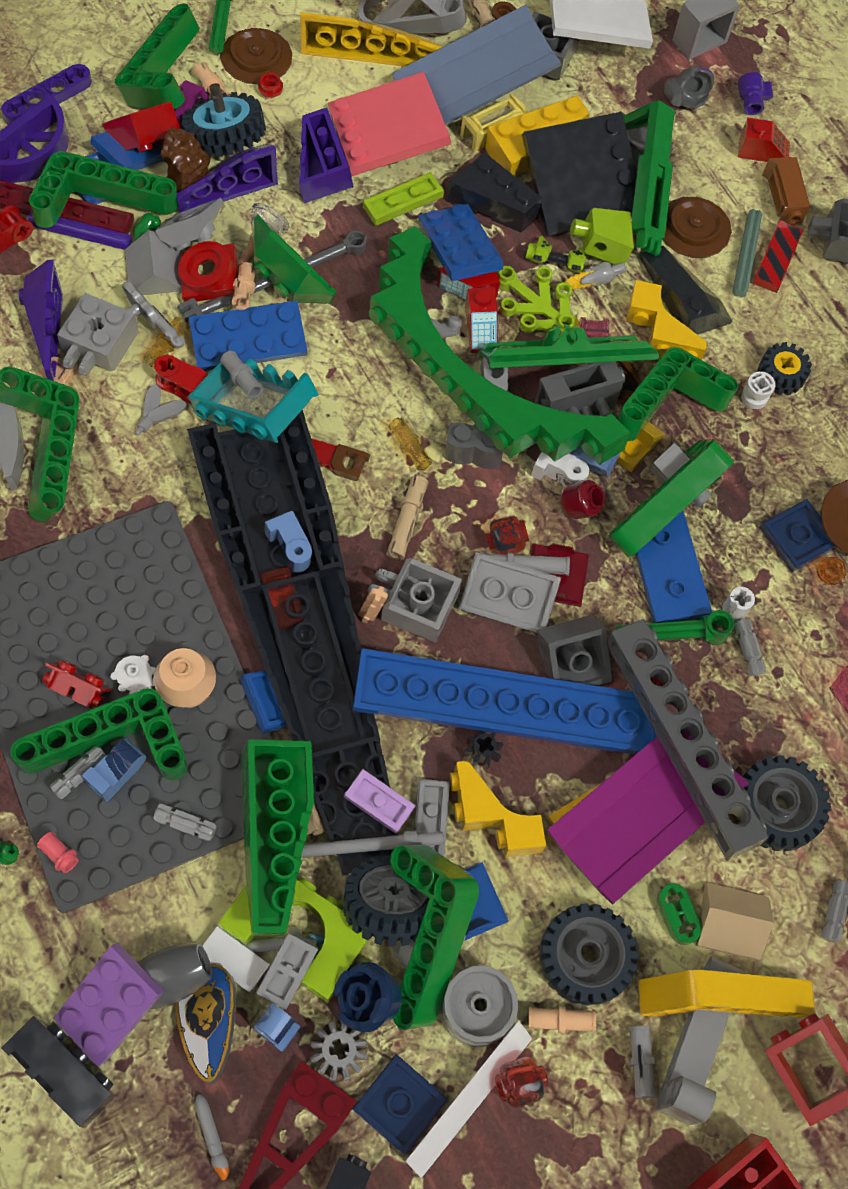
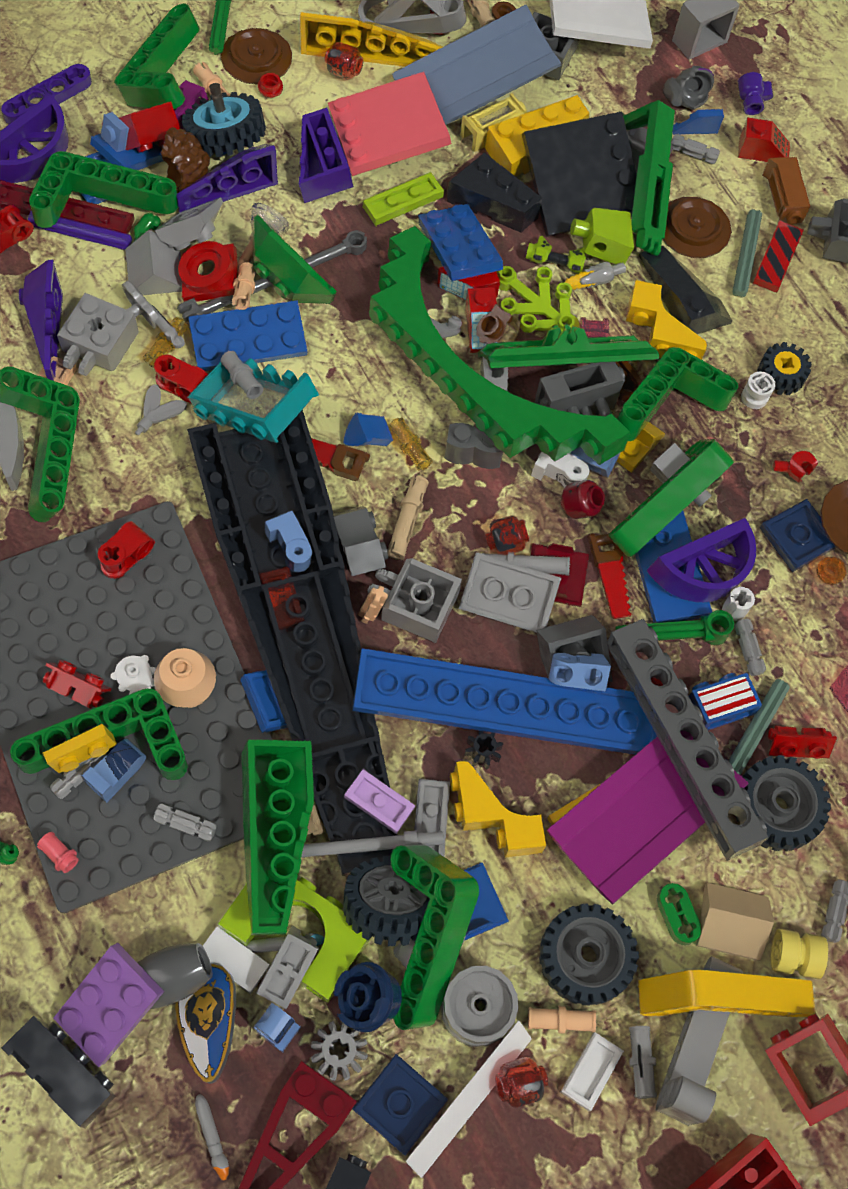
none -> yellow plate [43,724,117,773]
none -> red piece [97,521,155,579]
none -> medium blue plate [101,112,129,152]
none -> clear red head [324,42,363,80]
none -> dark grey brick [333,506,388,576]
none -> blue tile [343,412,393,447]
none -> reddish brown animal [476,304,513,344]
none -> medium blue leg [548,653,611,691]
none -> white tile [560,1032,624,1111]
none -> red piece [588,533,632,619]
none -> dark purple window [647,518,756,603]
none -> light grey axle [671,134,720,164]
none -> blue tile [672,109,724,135]
none -> brick [688,673,762,730]
none -> sand green axle [729,679,790,775]
none -> red hinge [768,725,837,759]
none -> light yellow wheel [770,928,828,979]
none -> red piece [773,451,818,483]

